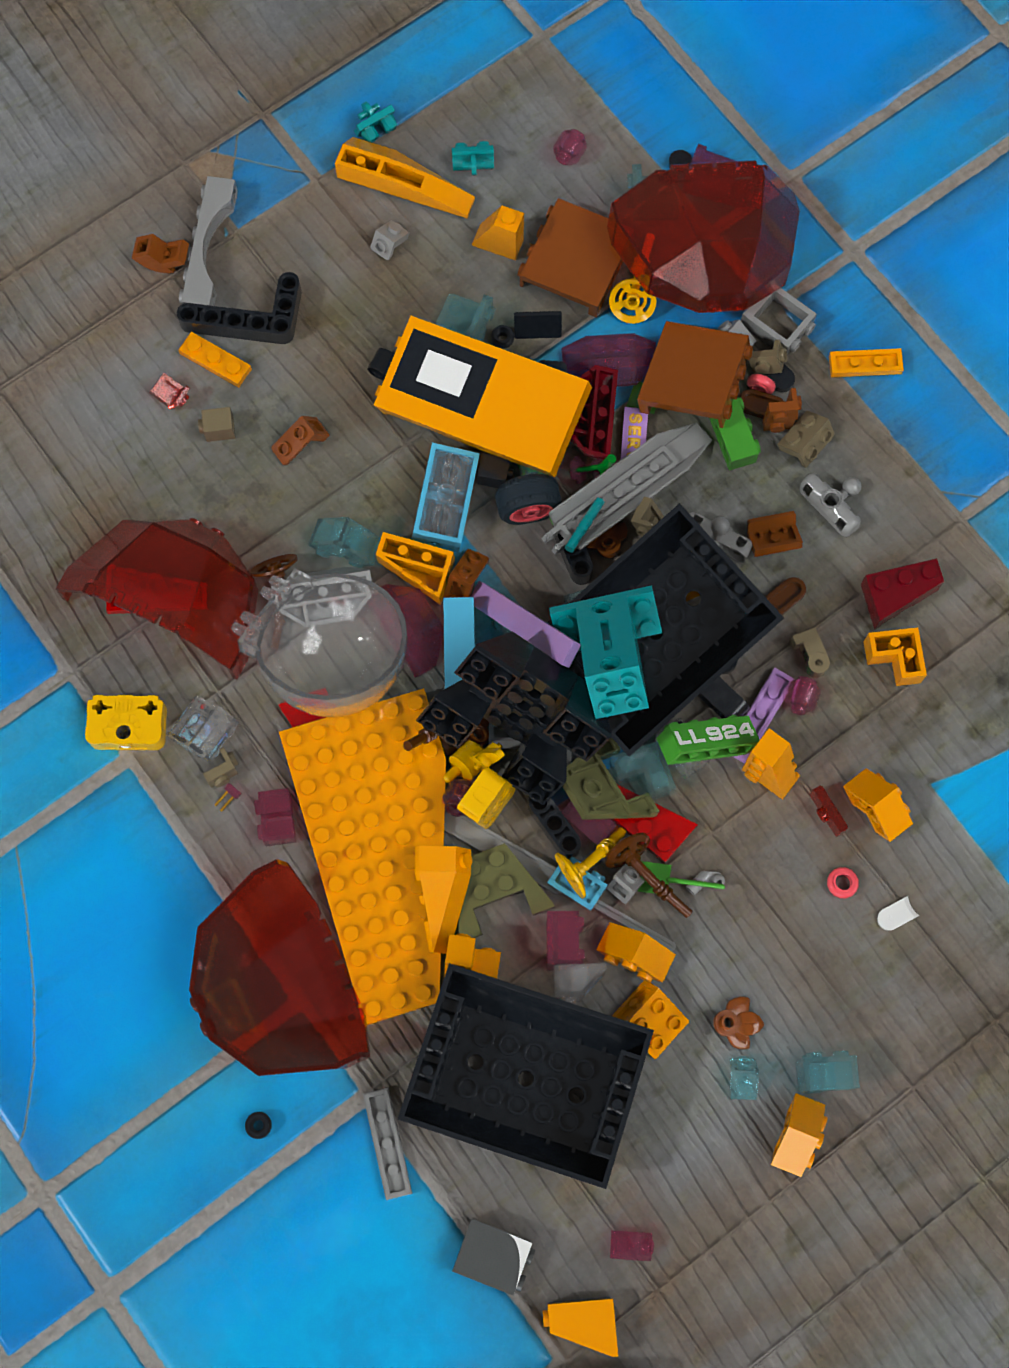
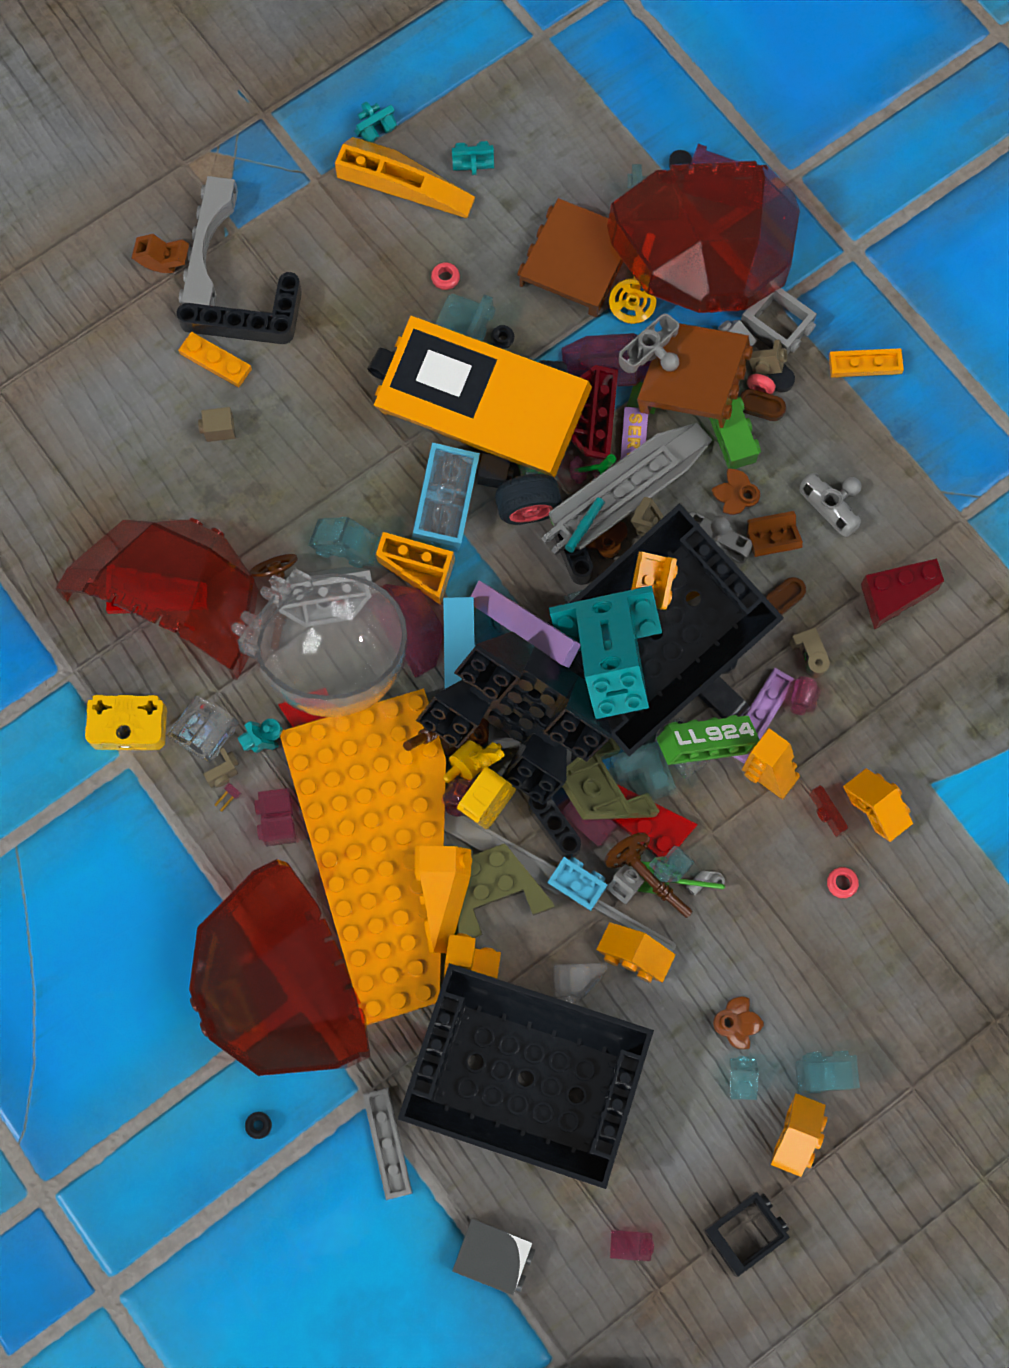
clear red bracket [149,373,190,410] -> none
dark orange bracket [271,416,330,465] -> none
light grey bracket [370,220,410,260] -> none
dark orange bracket [443,549,489,598] -> none
light orange slope [472,205,524,261] -> none
black slope [514,311,562,339] -> none
light orange slope [542,1298,618,1357] -> none
clear pink container [546,911,585,971] -> none
clear pink head [553,129,587,165] -> none
yellow dish [555,827,626,899] -> none
light orange bracket [612,981,689,1059] -> none
dark orange bracket [762,388,802,433] -> none
dark tan bracket [777,410,835,468] -> none
light orange brick [863,627,927,686] -> none
white piece [877,896,920,931] -> none
none -> teal hips [237,719,282,753]
none -> coral piece [431,262,460,290]
none -> light grey piece [618,314,679,373]
none -> light orange bracket [631,552,678,610]
none -> clear light blue bracket [649,846,694,883]
none -> black window [703,1192,790,1277]
none -> dark orange plate [712,469,760,515]

